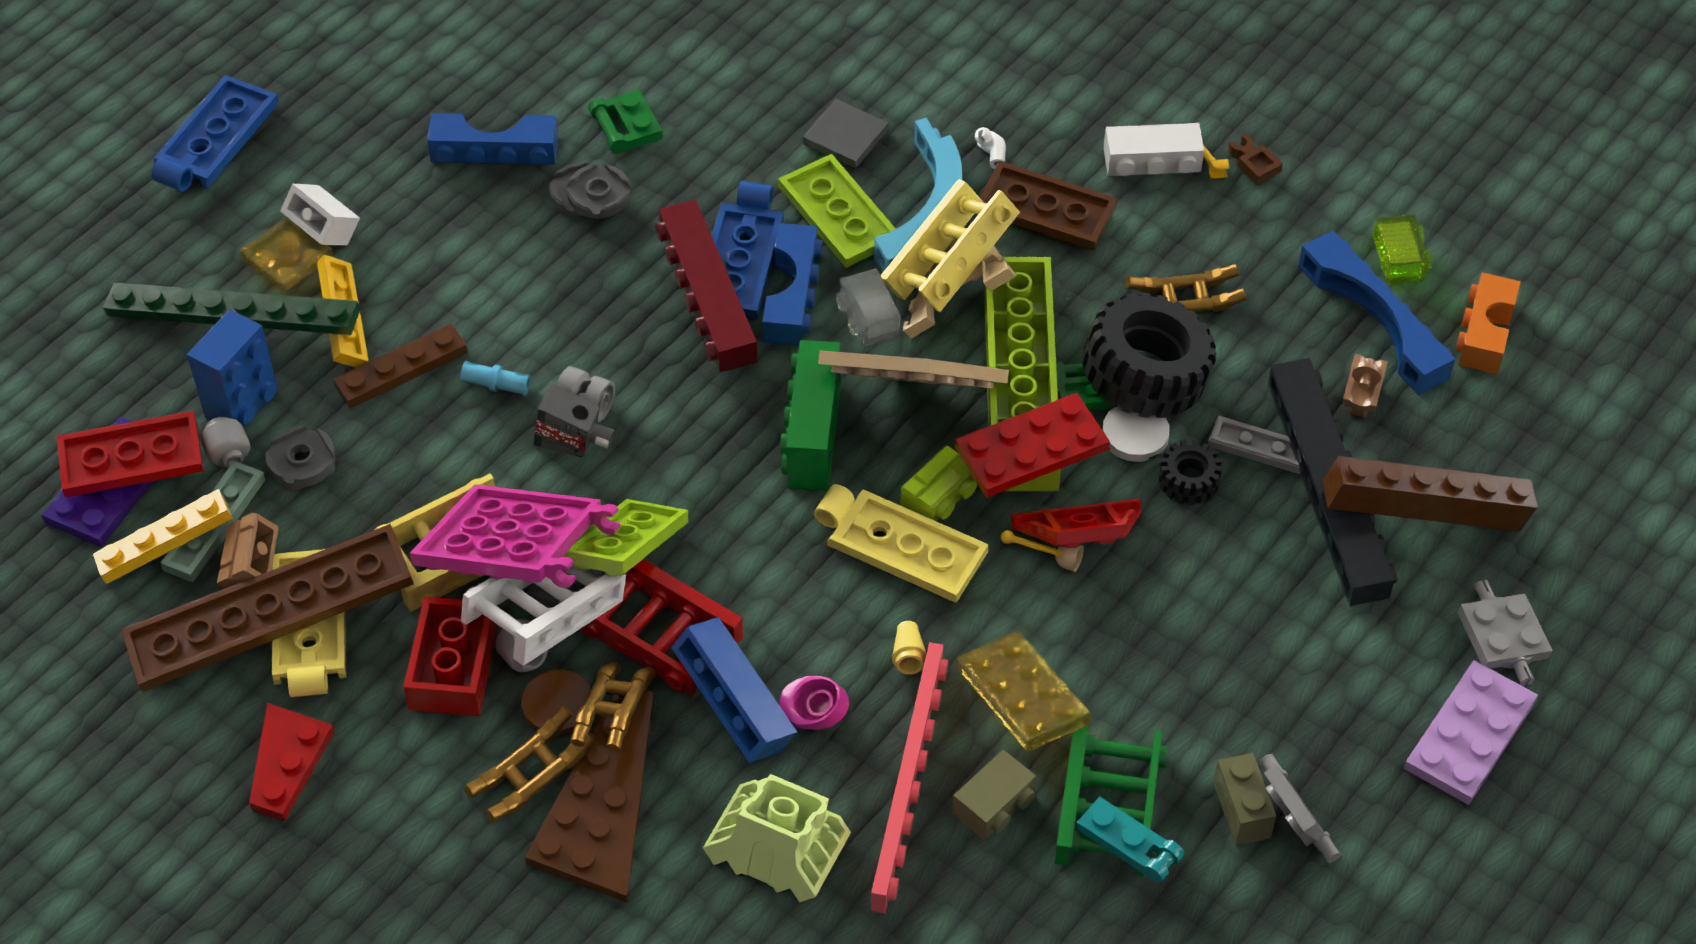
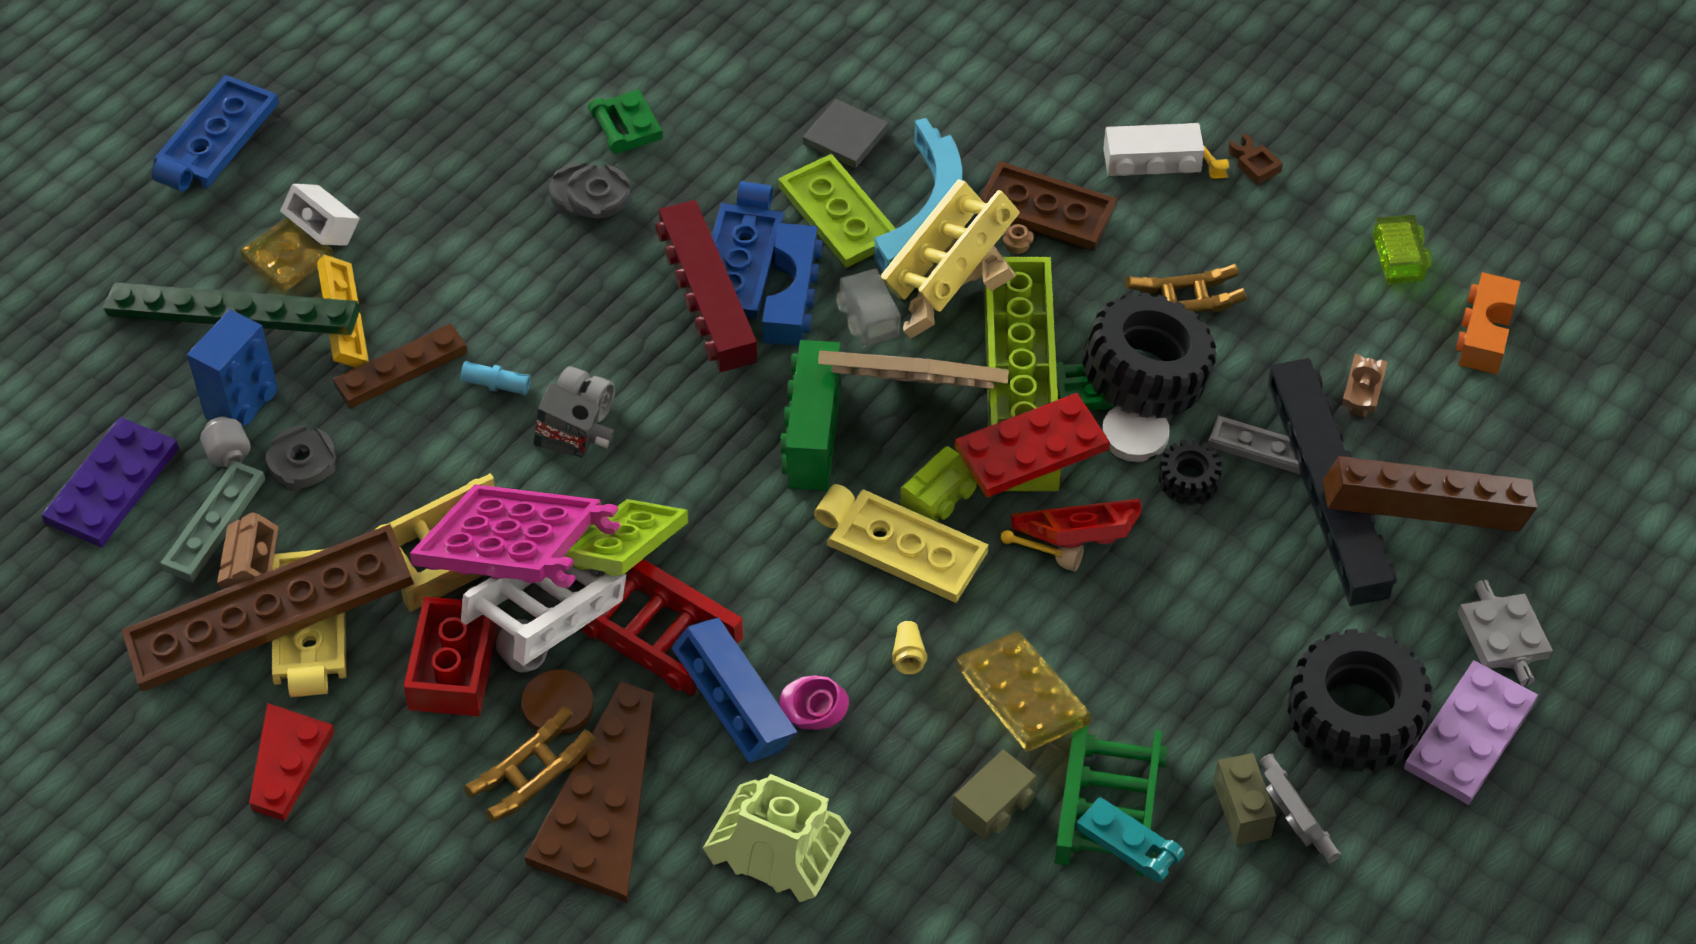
red plate [56,410,204,498] -> none
yellow plate [93,489,233,584] -> none
blue arch [427,113,558,165] -> none
pearl gold piece [570,662,656,752] -> none
coral plate [871,642,949,914] -> none
white arm [974,127,1006,169] -> none
blue arch [1298,230,1455,396] -> none
none -> medium nougat plate [1003,224,1034,254]
none -> black tyre [1287,629,1433,772]

